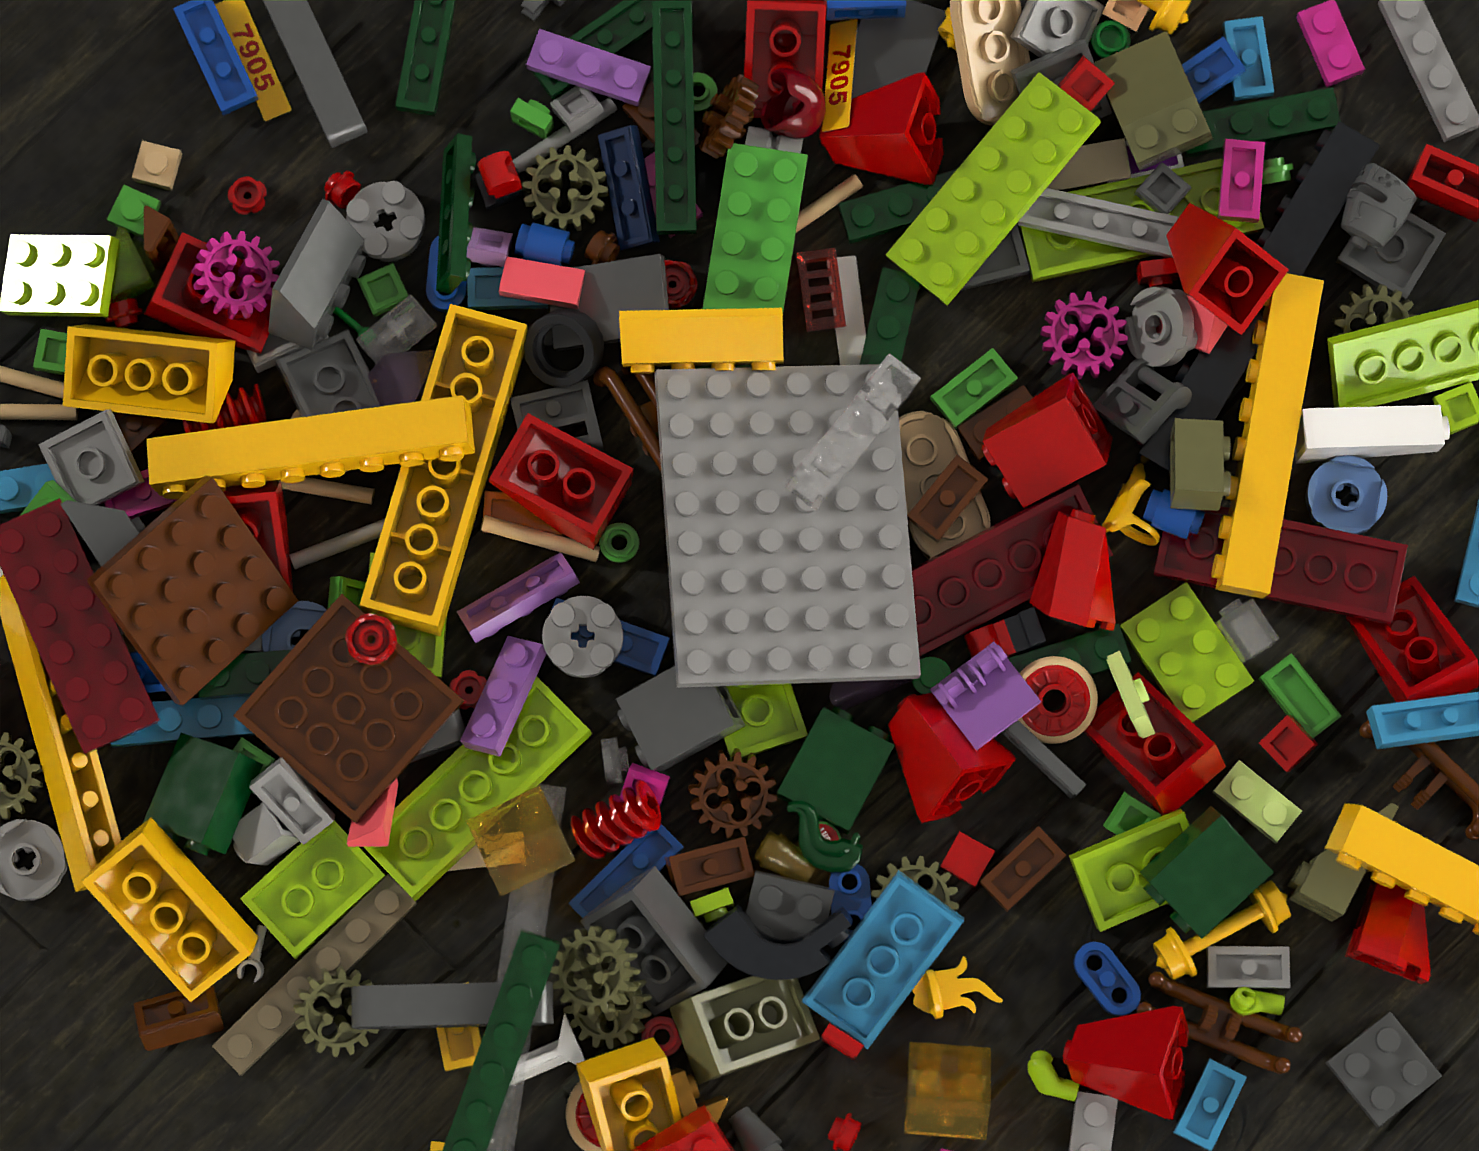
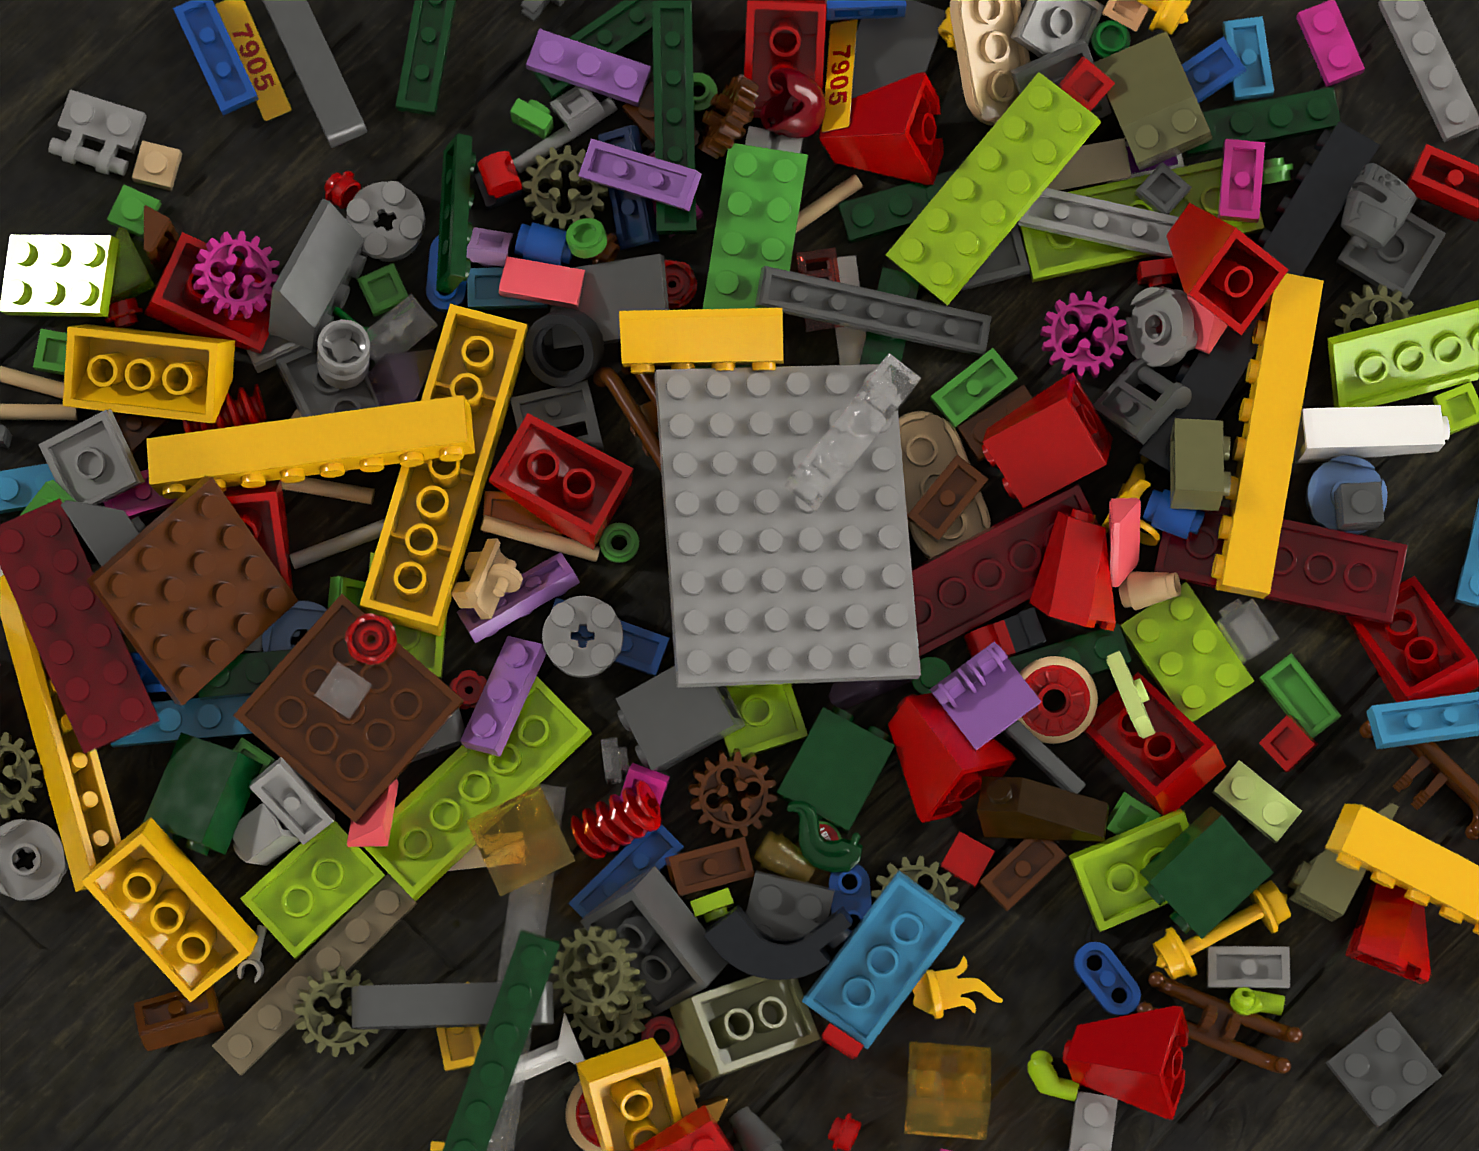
red plate [228,177,267,215] -> none
dark azure plate [1173,1059,1247,1151] -> none
none -> light grey plate [48,89,147,176]
none -> clear plate [315,662,372,720]
none -> light grey wheel [317,319,370,389]
none -> tan hips [452,538,523,620]
none -> bright green tile [566,218,607,258]
none -> medium lavender plate [578,139,702,211]
none -> dark grey tile [755,266,992,357]
none -> dark brown slope [977,776,1109,842]
none -> coral slope [1108,498,1141,587]
none -> tan cone [1119,571,1181,611]
none -> dark grey brick [1334,482,1384,532]

